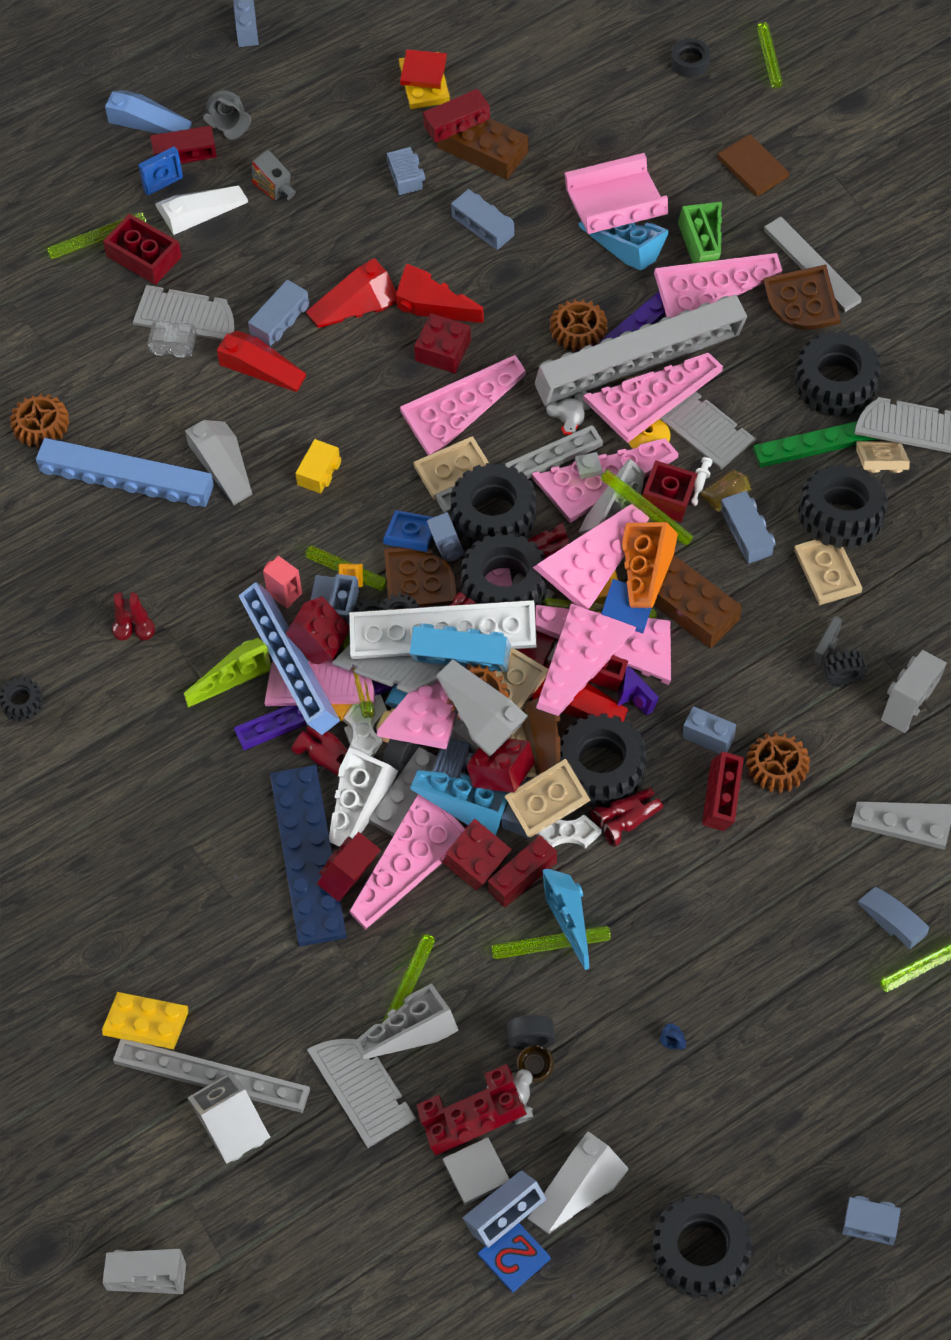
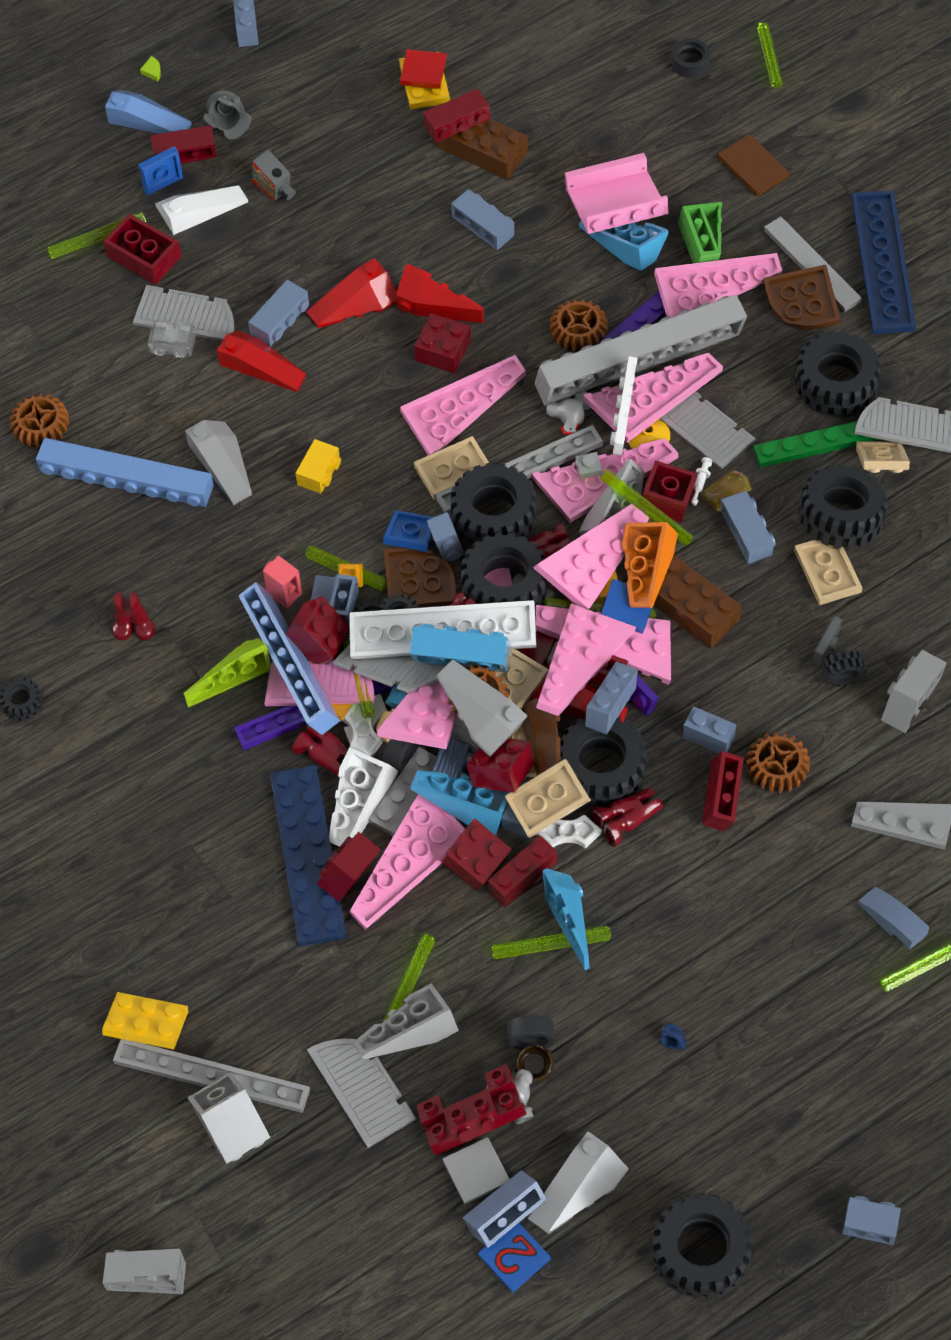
sand blue brick [387,147,425,195] -> none
none -> lime tile [140,56,161,82]
none -> sand blue brick [585,662,638,734]
none -> white wing [610,356,637,455]
none -> dark blue plate [851,190,916,334]

